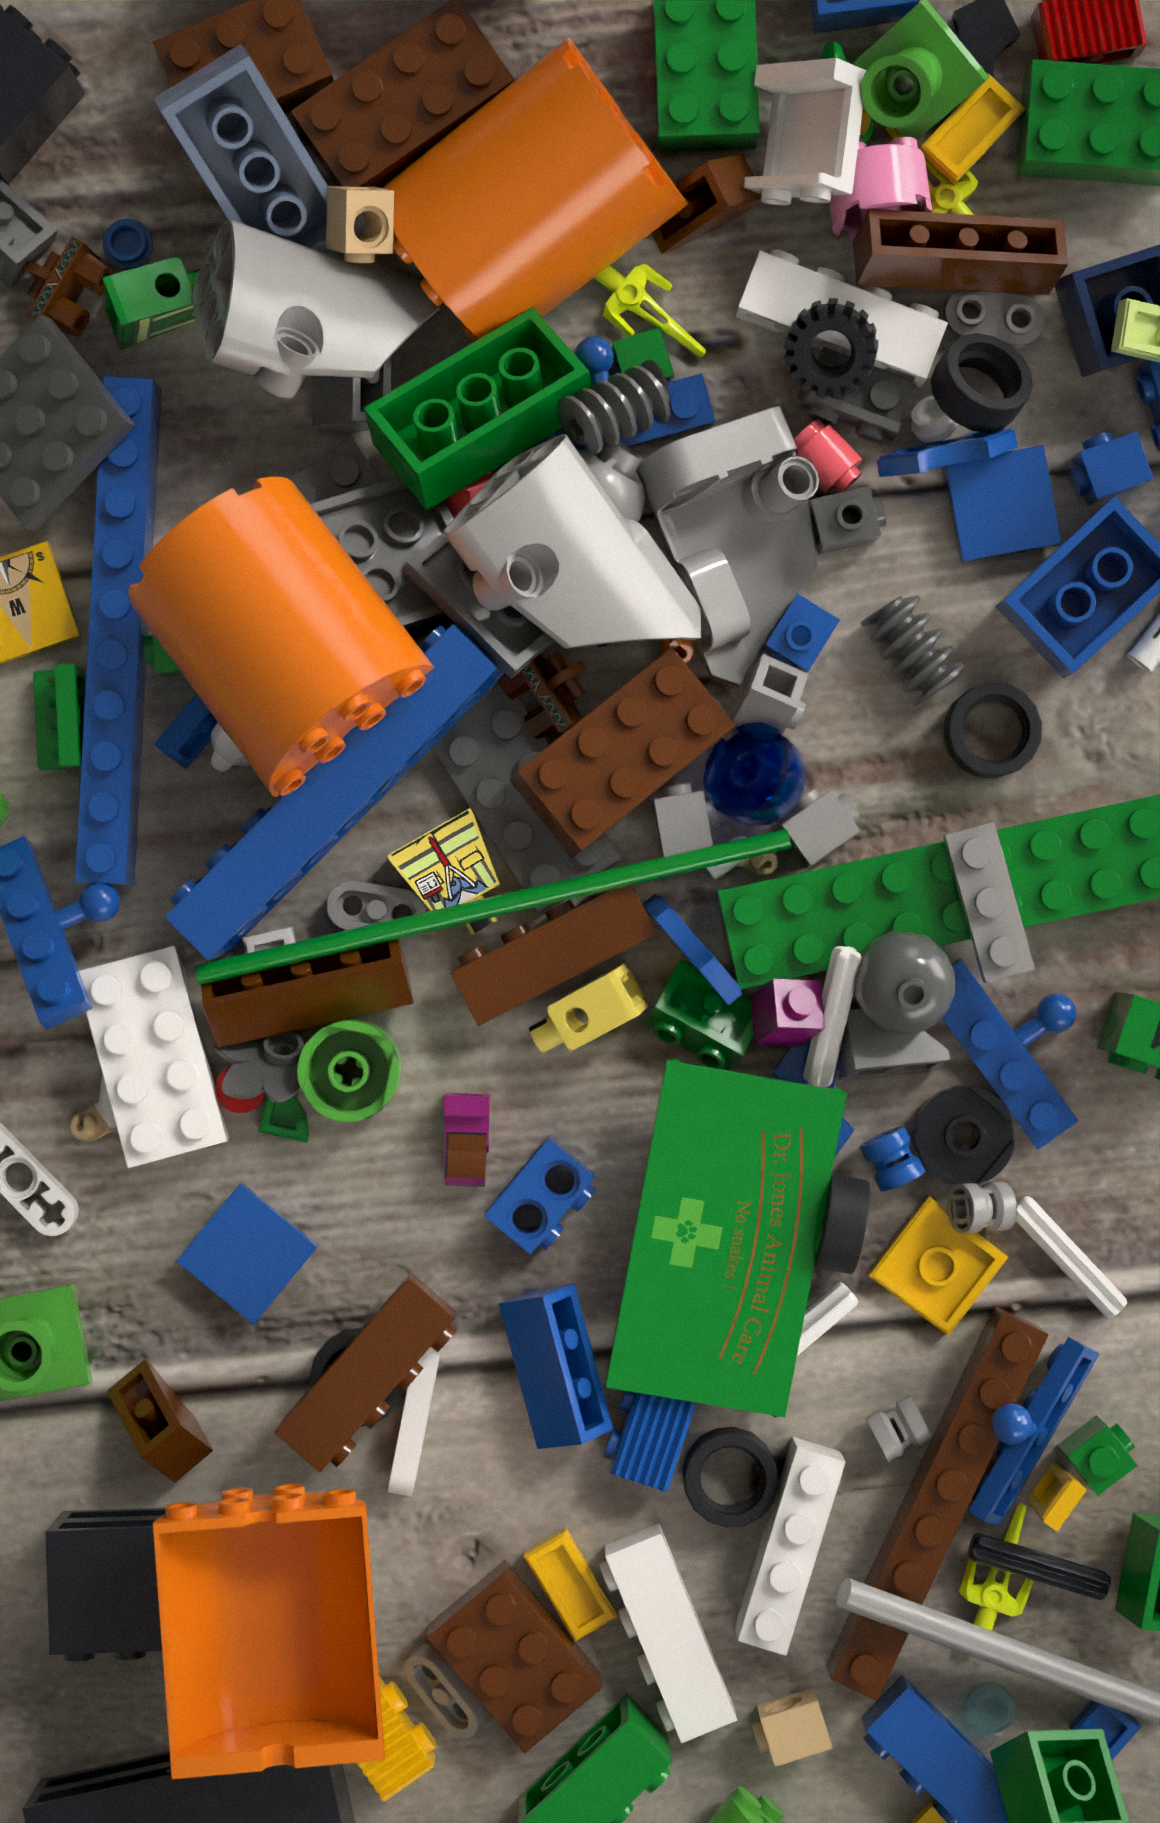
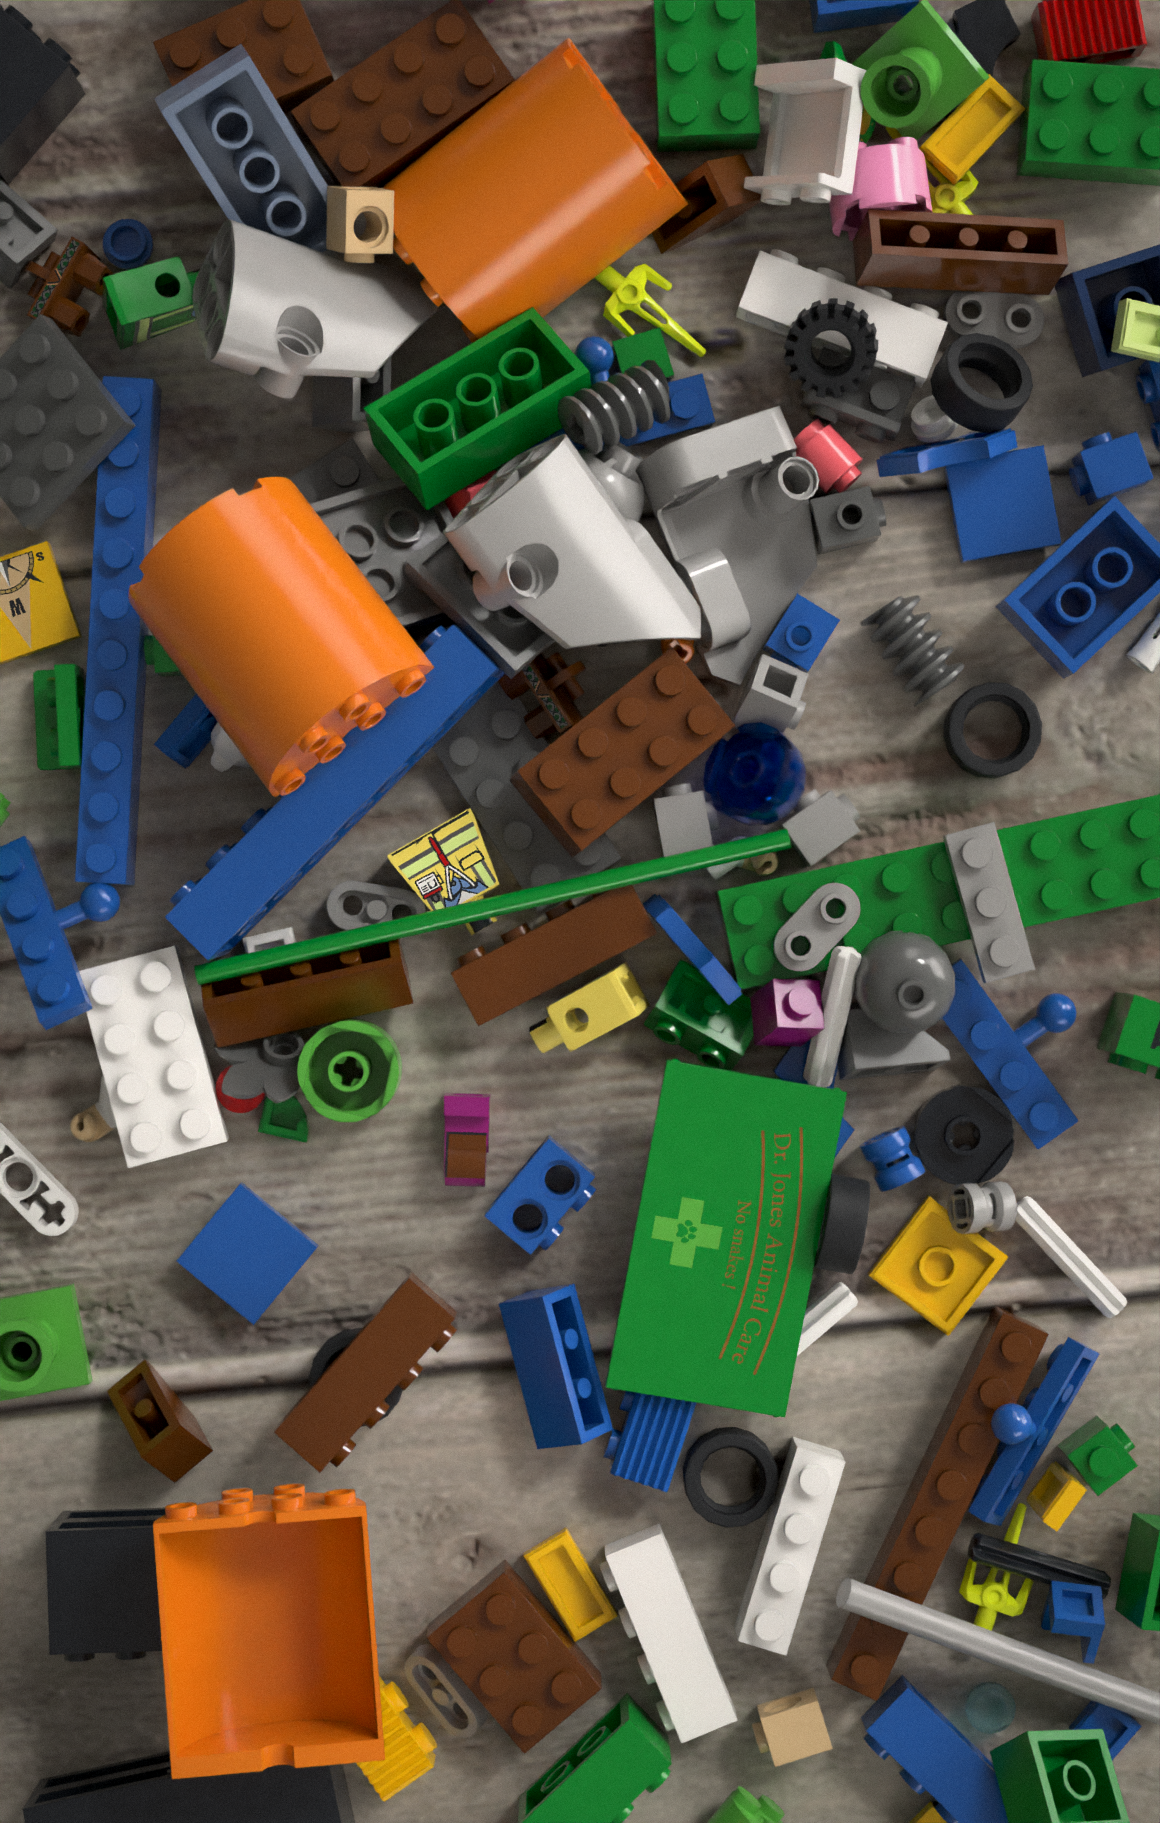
white beam [388,1352,440,1497] -> none
light grey wheel [866,1395,933,1463] -> none
none -> light grey plate [773,883,860,971]
none -> blue panel [1041,1581,1105,1664]

